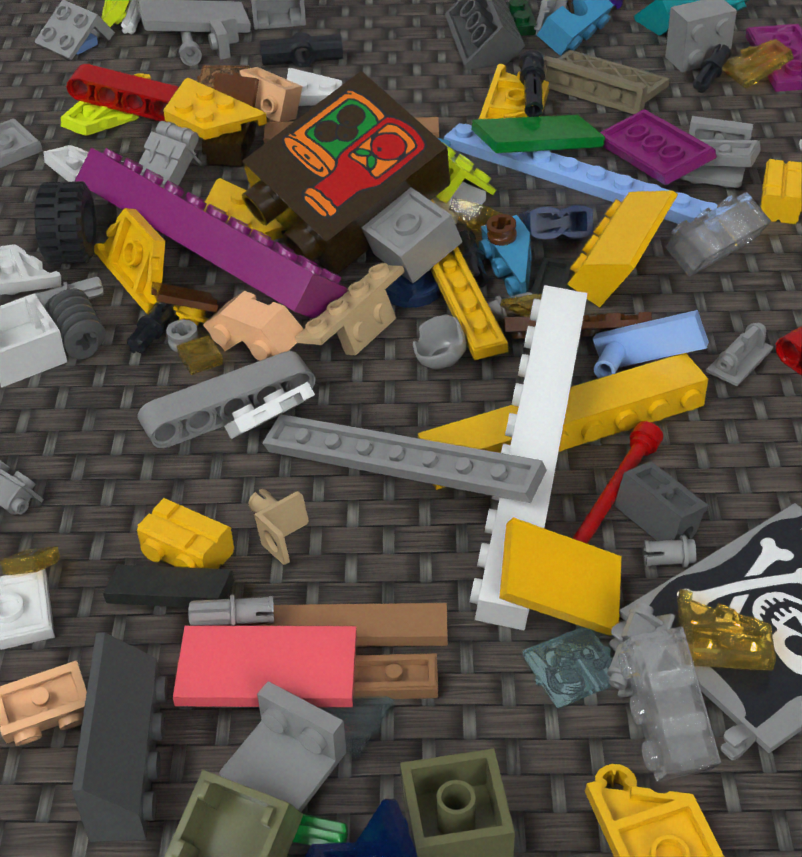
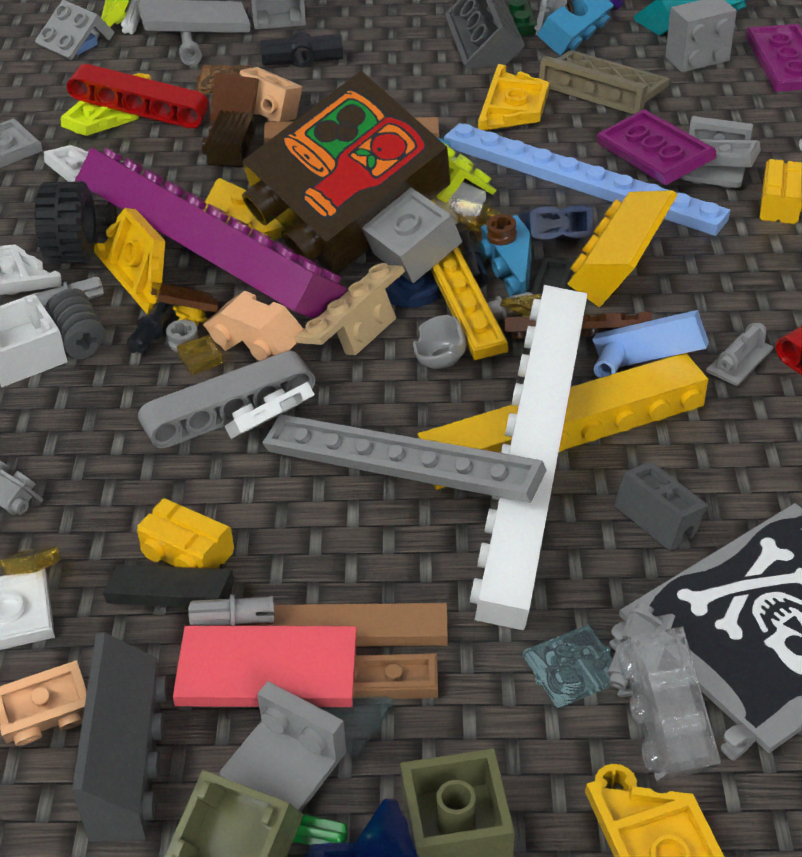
light grey piece [139,121,202,185] -> none
yellow wing [163,78,267,140] -> none
light grey bracket [208,16,239,60] -> none
tan bracket [249,489,309,565] -> none
white wing [287,68,342,106] -> none
green tile [471,115,605,153] -> none
yellow tile [499,517,622,636] -> none
black pin [519,50,545,117] -> none
red piece [572,421,664,544] -> none
light grey pin [643,535,696,568] -> none
clear brick [665,192,771,277] -> none
clear yellow wing [677,589,776,670] -> none
black axle [693,44,732,93] -> none
clear yellow wing [722,39,794,89] -> none

